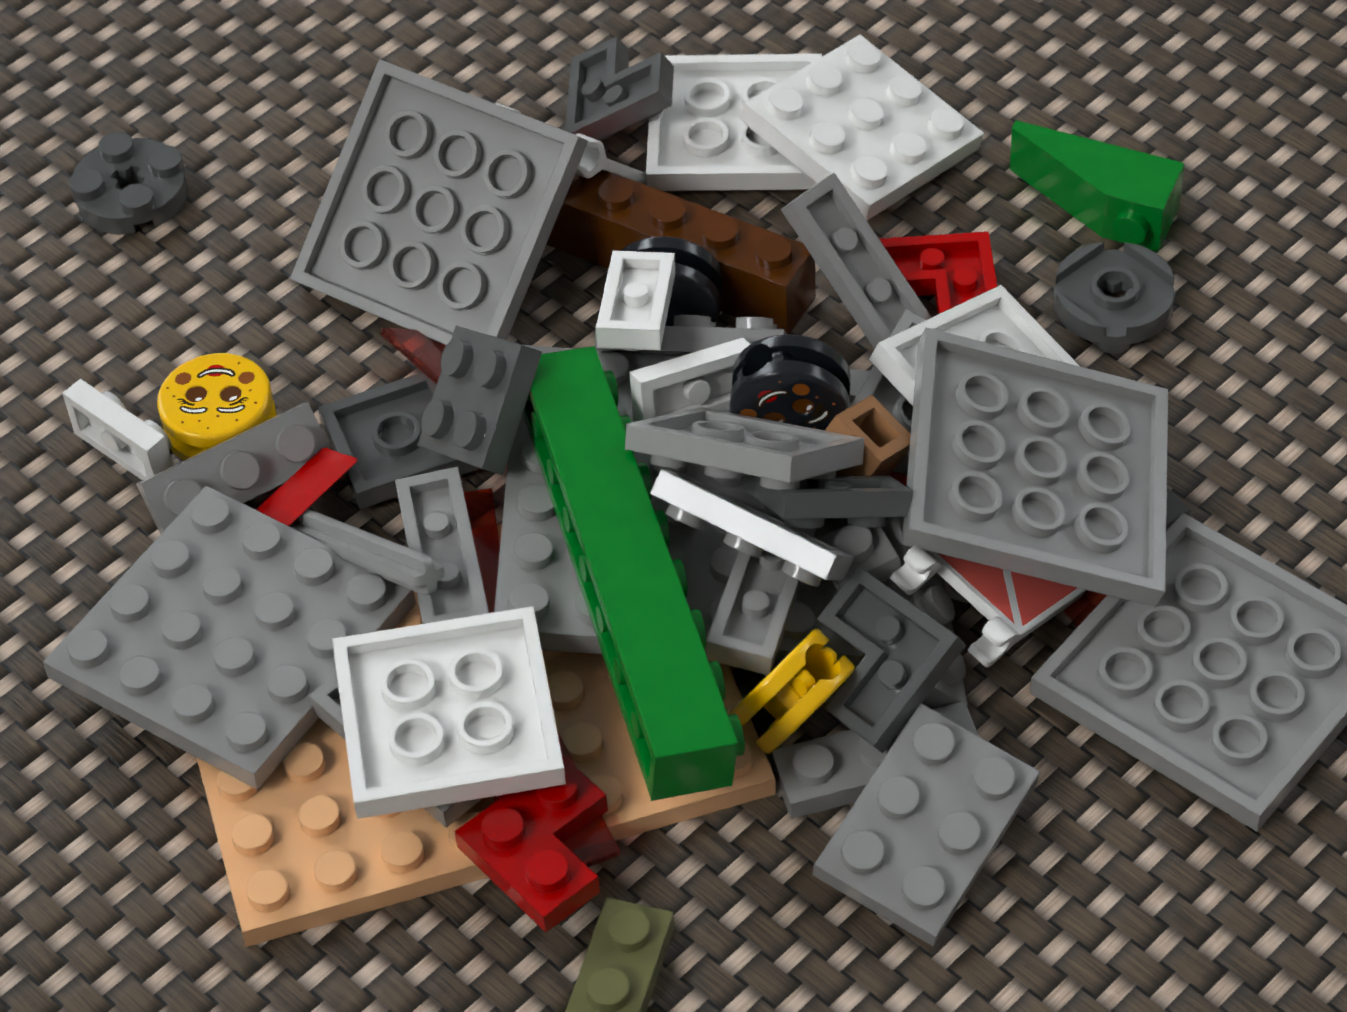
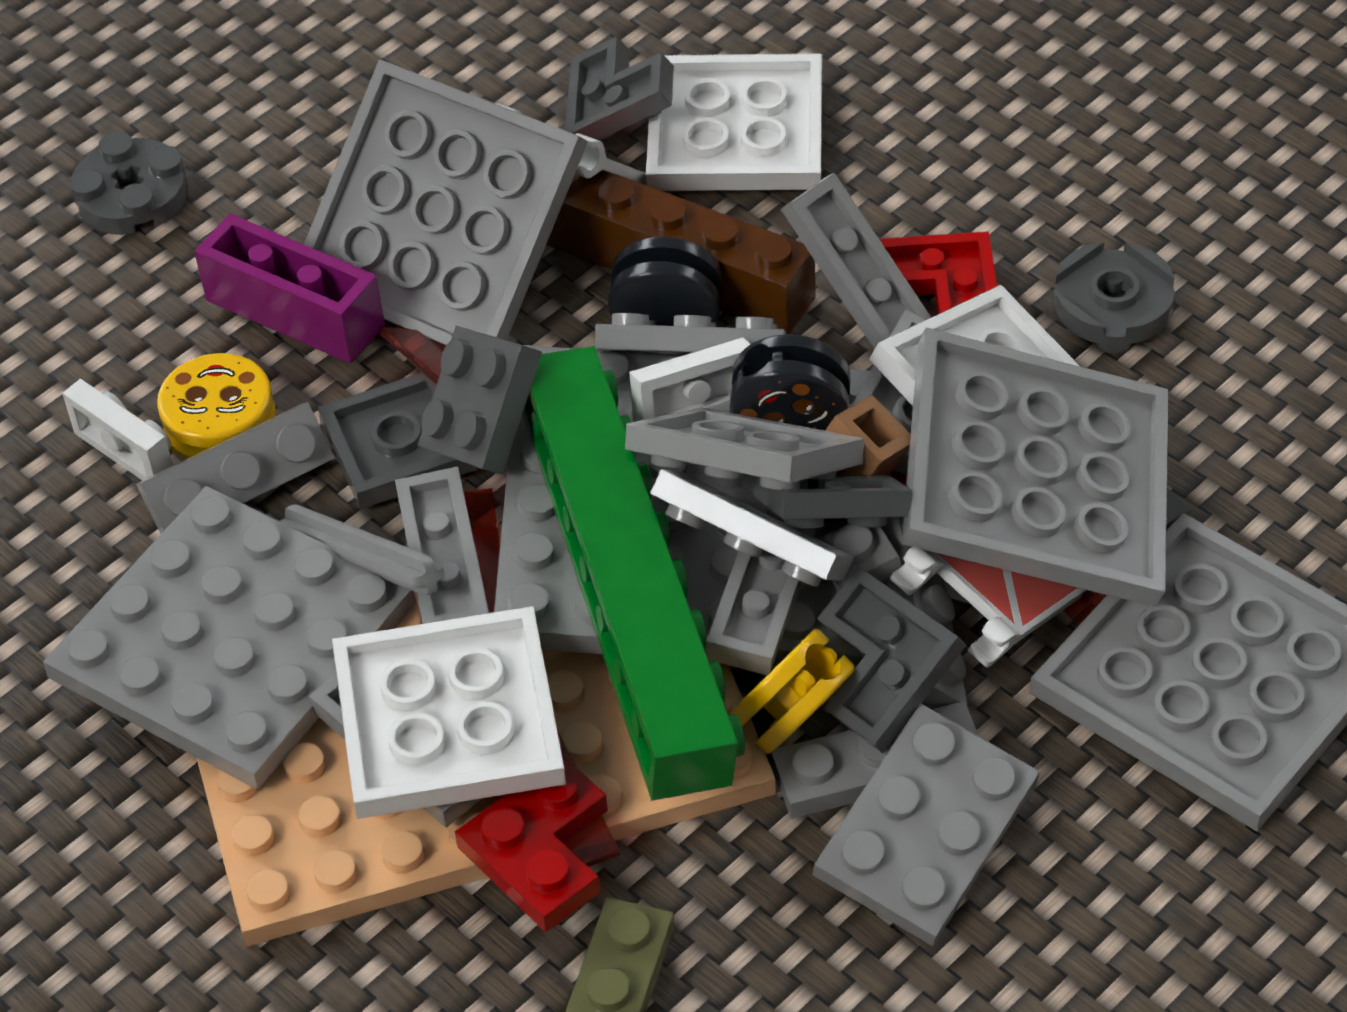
red sticker [256,448,358,526] -> none
white plate [596,251,675,351] -> none
white plate [740,35,984,221] -> none
green slope [1010,120,1185,252] -> none
none -> magenta brick [194,213,385,364]

